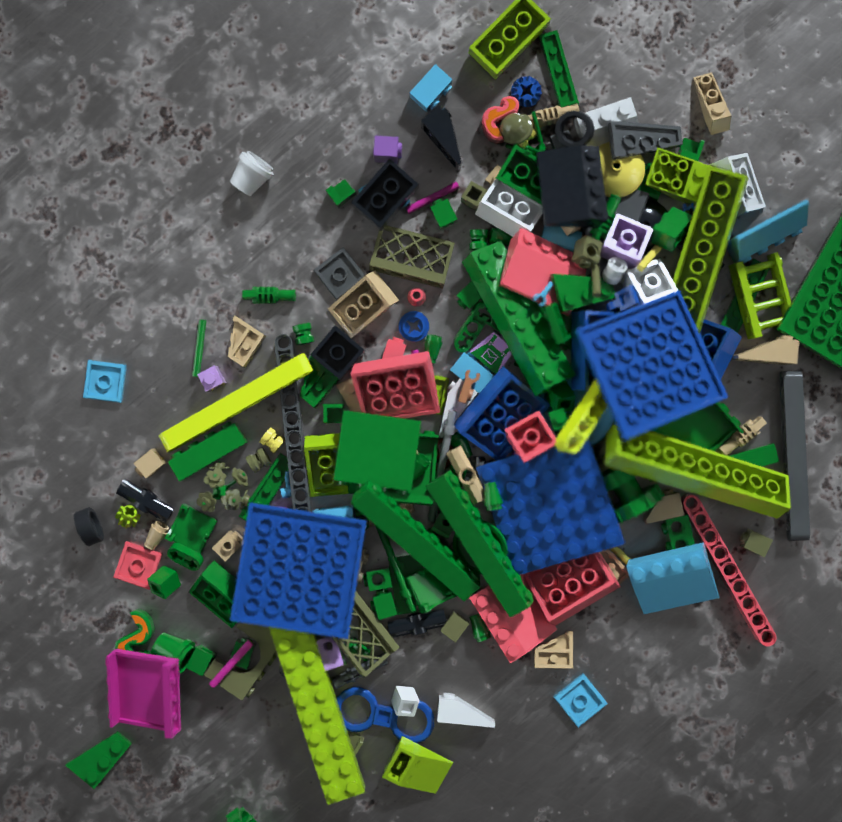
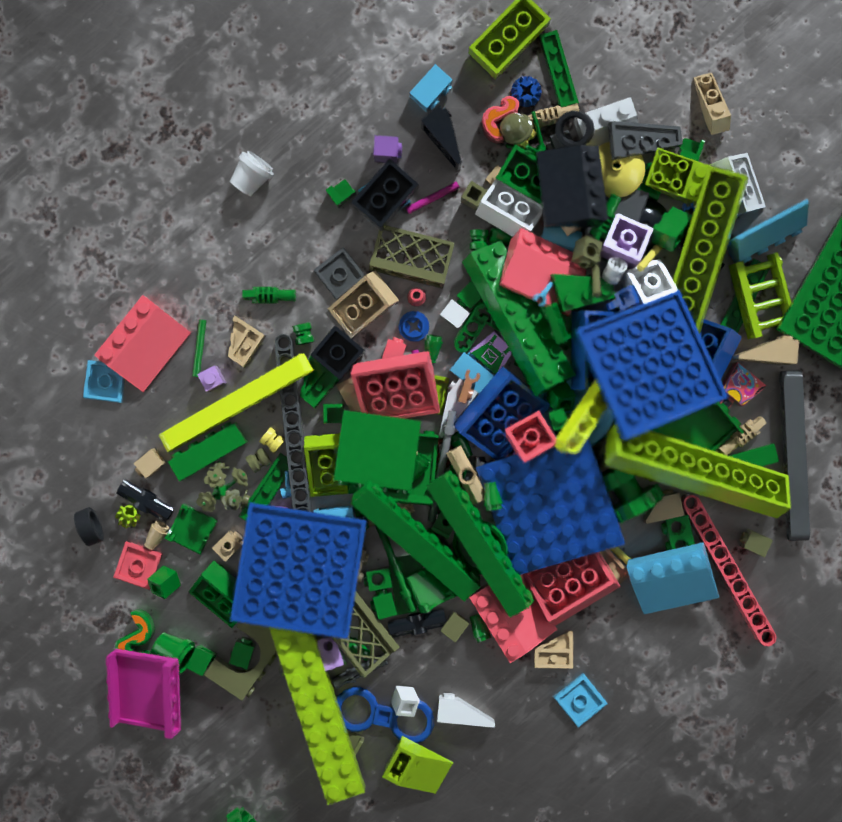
green wing [65,731,132,789] -> none
green beam [167,543,204,571] -> none
dark pink bar [209,640,254,688] -> none
green brick [430,198,458,230] -> none
none -> coral slope [94,295,191,392]
none -> white panel [440,300,470,328]
none -> torso [719,362,767,408]

